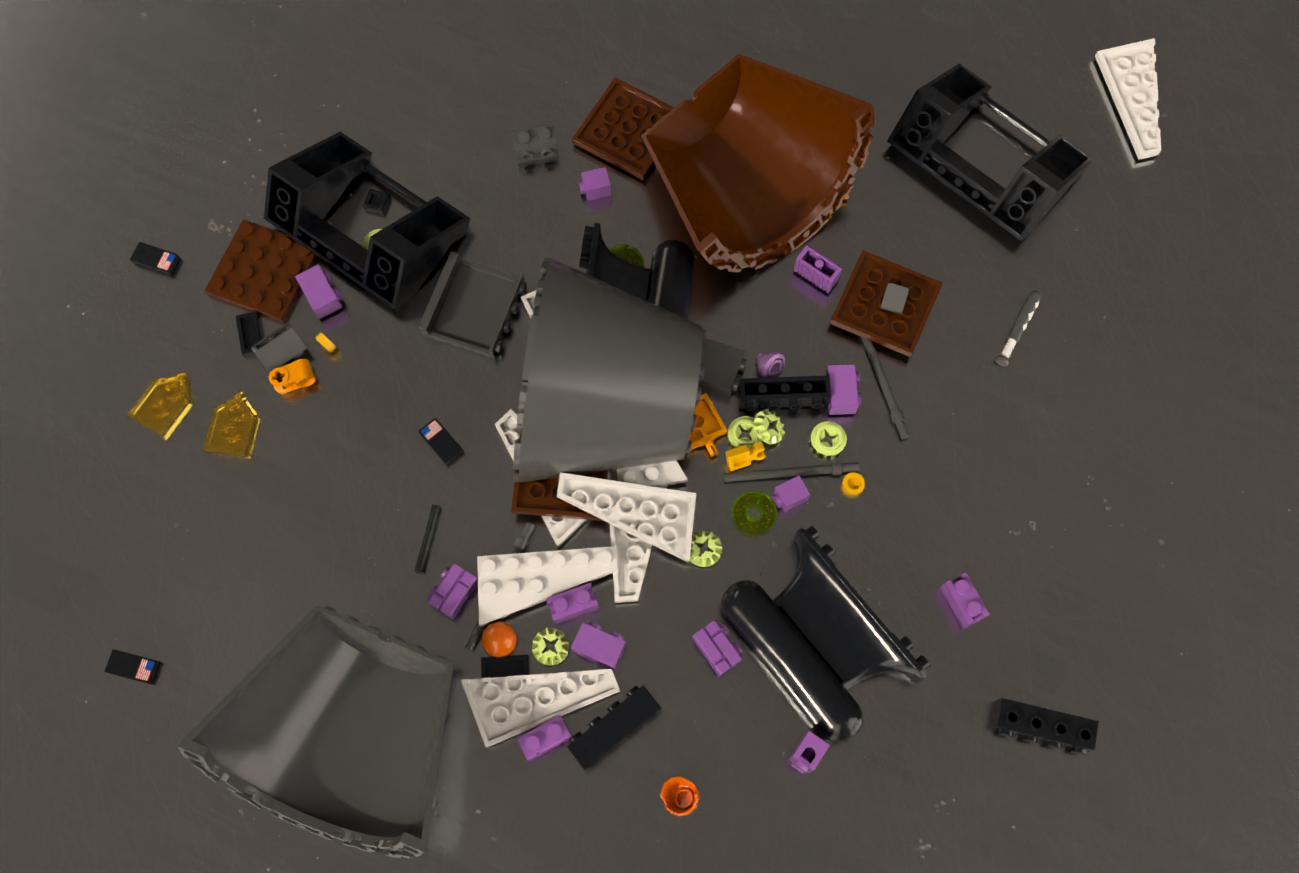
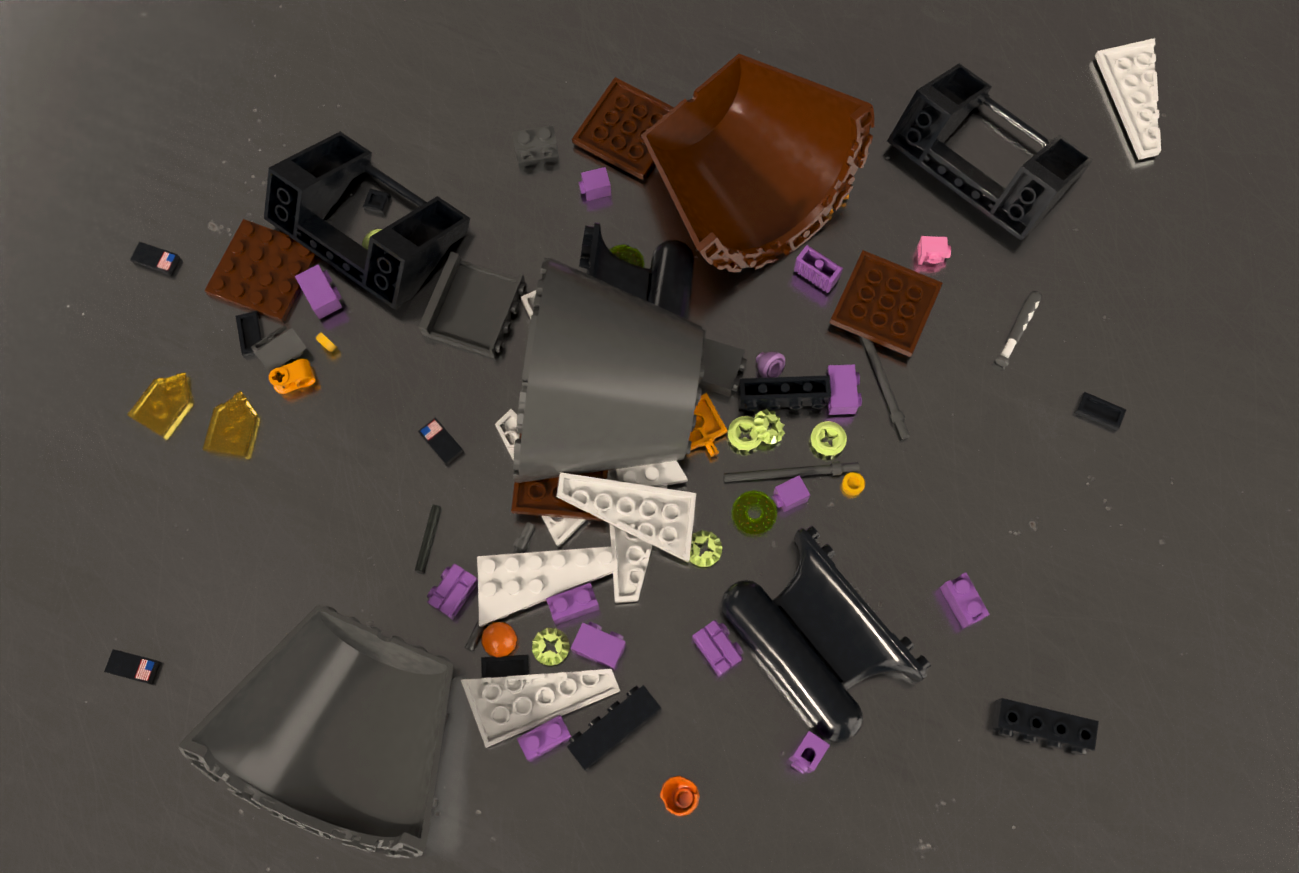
yellow plate [725,442,766,472] -> none
dark grey slope [880,283,909,314] -> none
none -> bright pink brick [917,236,951,265]
none -> black tile [1075,392,1126,431]

